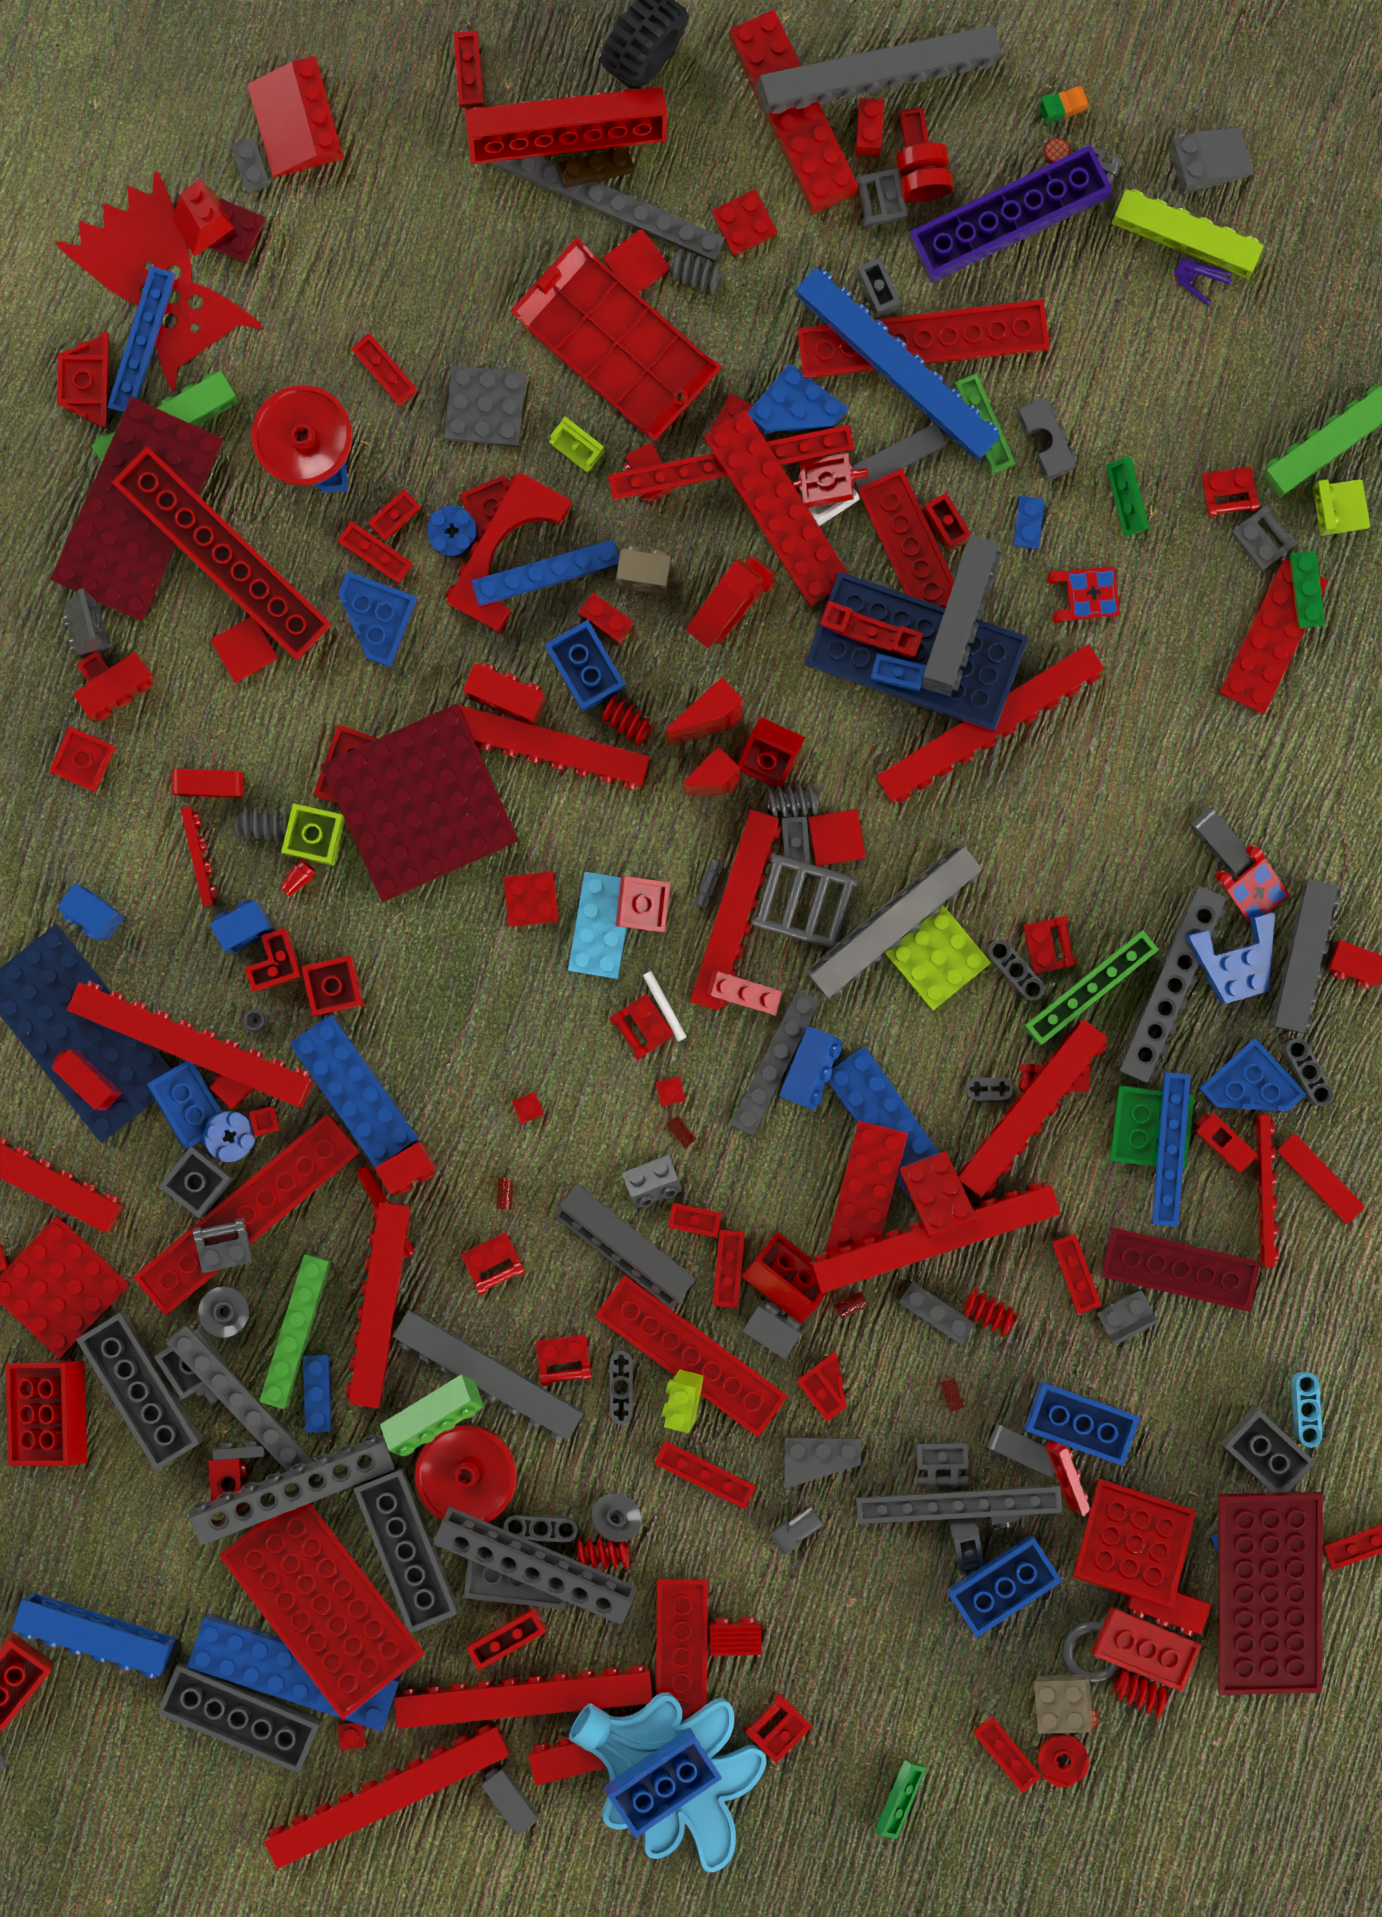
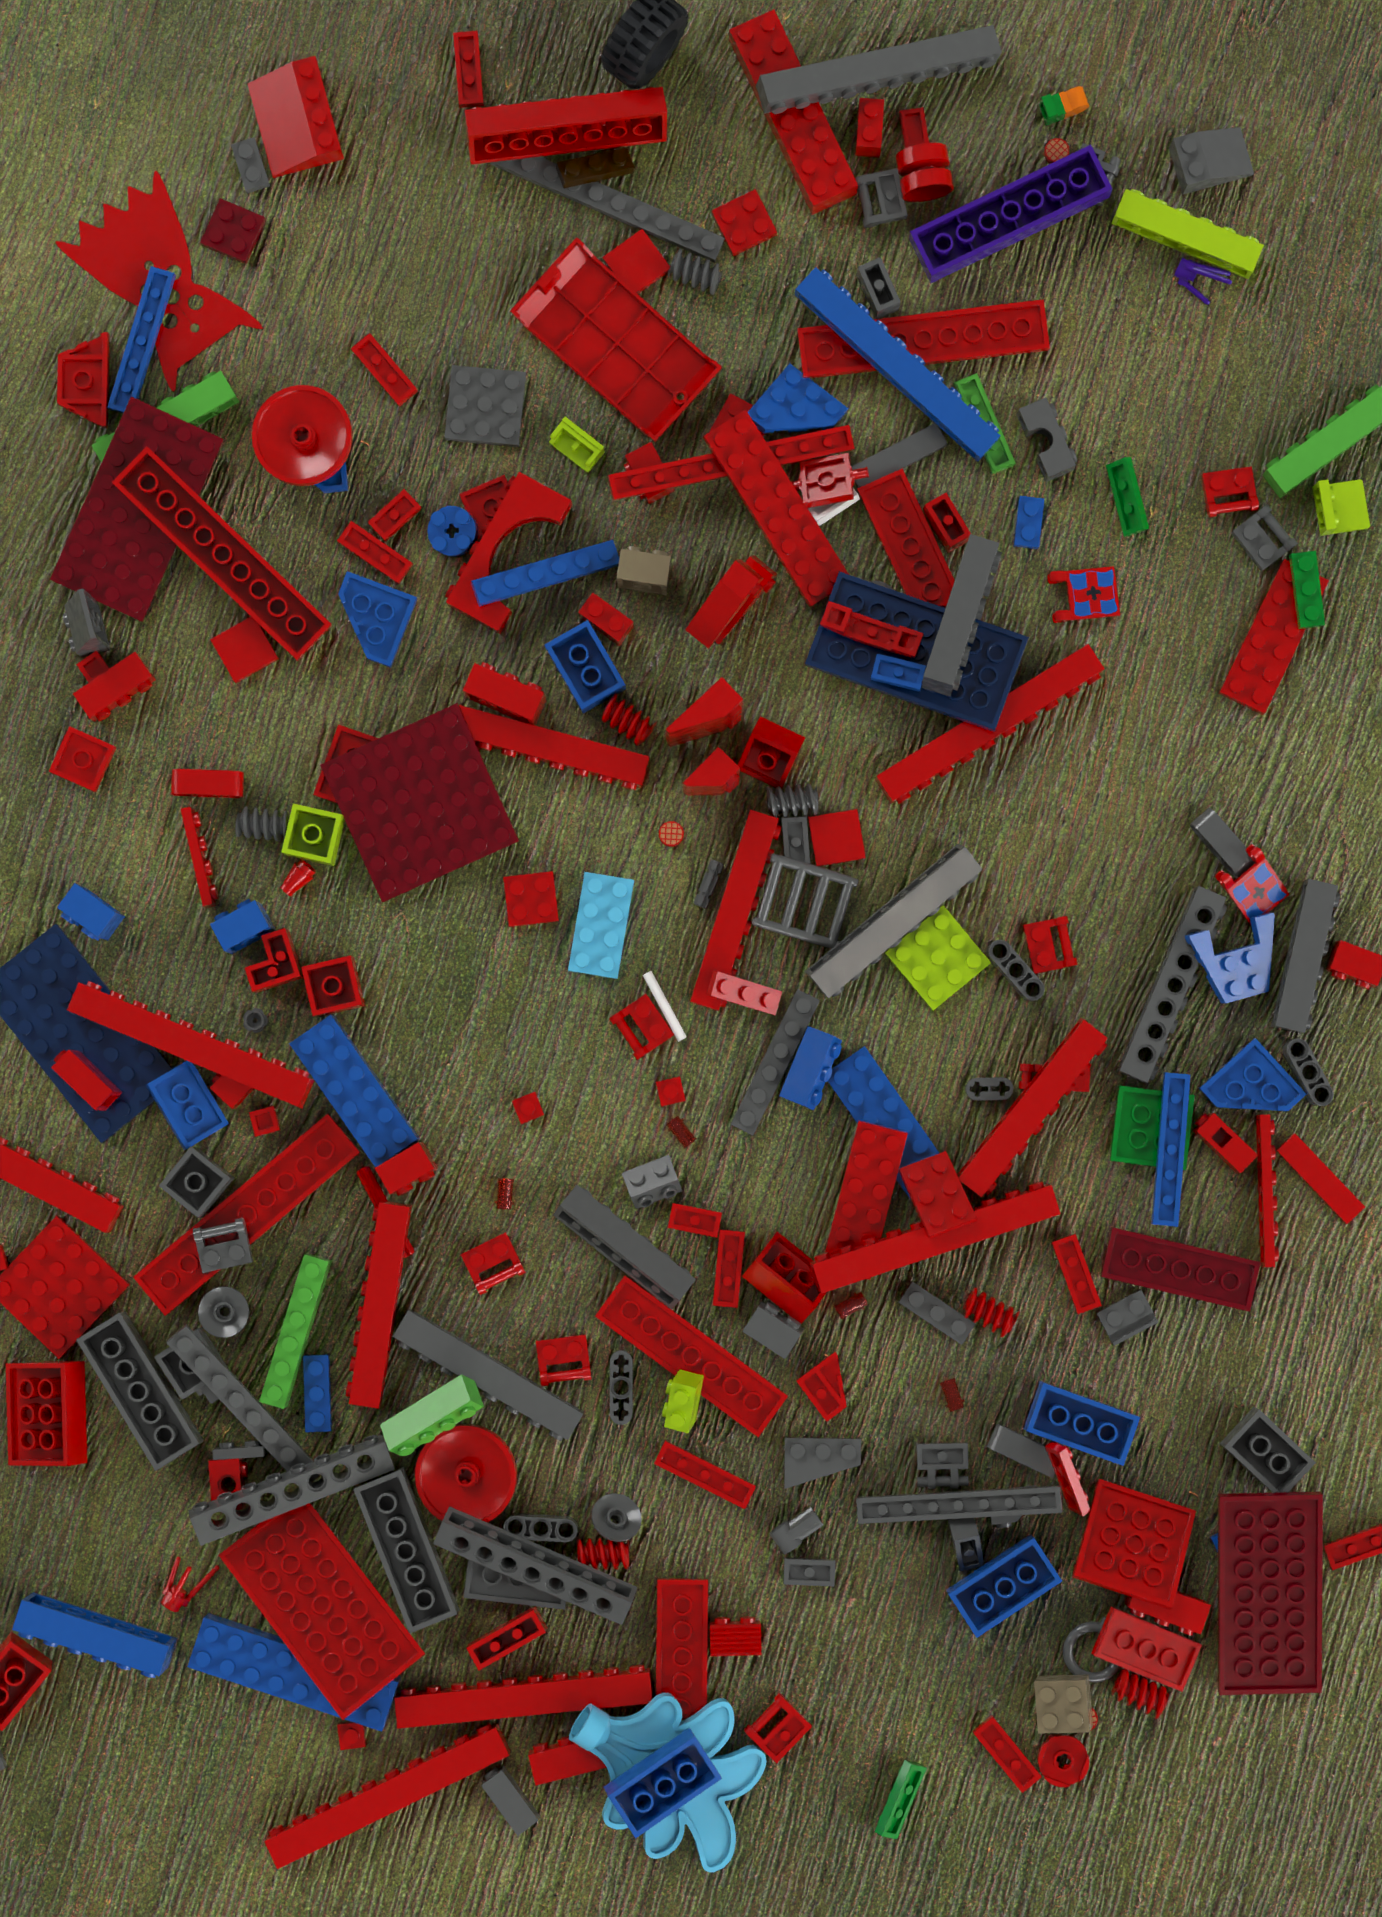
dark grey brick [157,1660,322,1774] -> none
red slope [173,179,234,257] -> none
plate [202,1111,255,1162] -> none
plate [615,876,670,932] -> none
bright green brick [1023,930,1159,1046] -> none
medium azure beam [1291,1371,1322,1448] -> none
none -> red plant [161,1556,220,1612]
none -> tile [659,821,684,847]
none -> dark grey plate [783,1557,835,1587]

